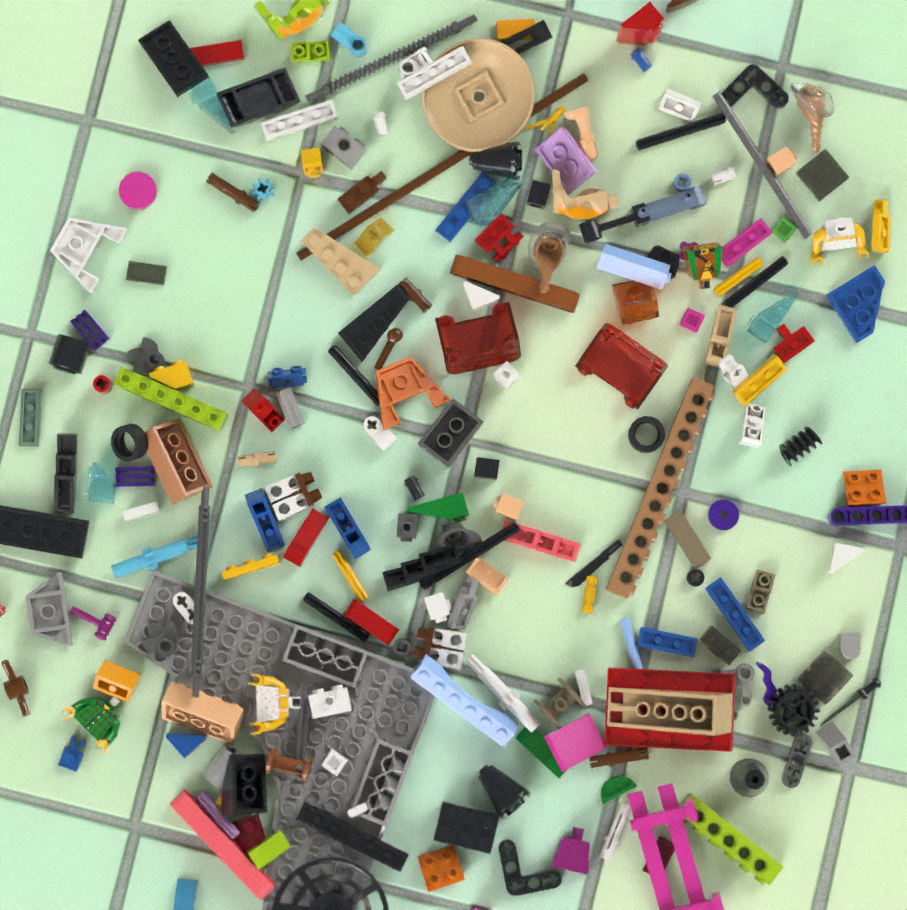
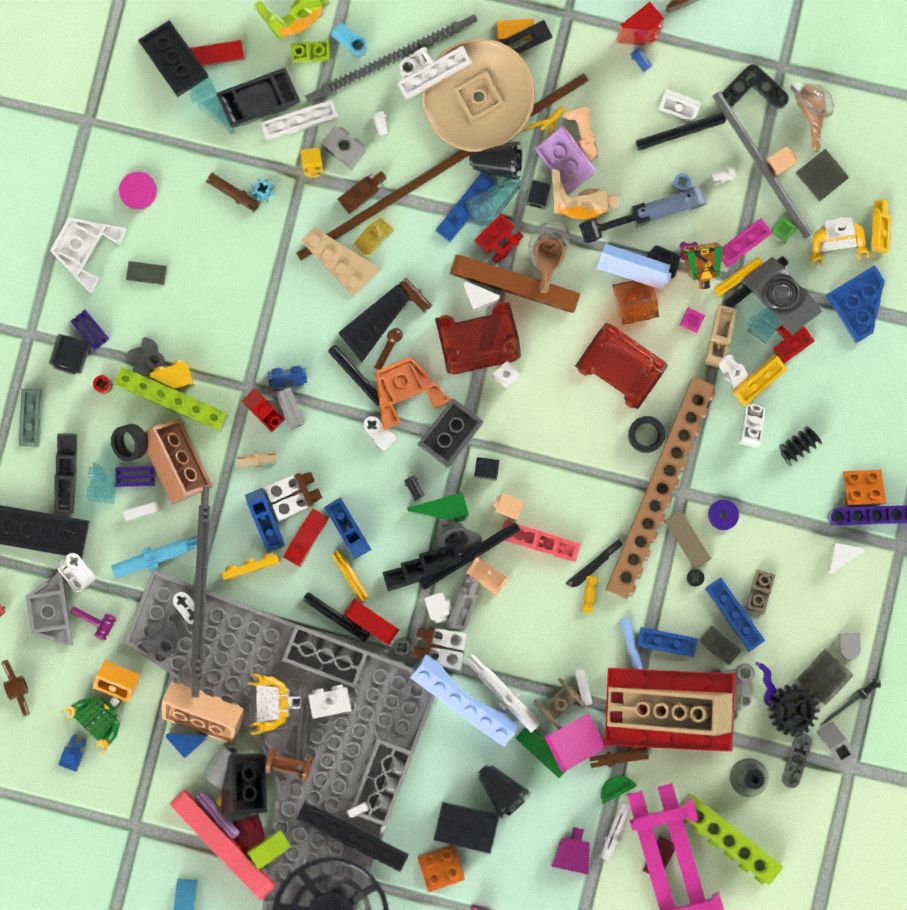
white tile [321,749,348,776] -> none
dark grey brick [397,513,418,542] -> none
black beam [499,839,562,896] -> none
none -> white piece [58,553,95,592]
none -> dark grey slope [742,257,822,335]

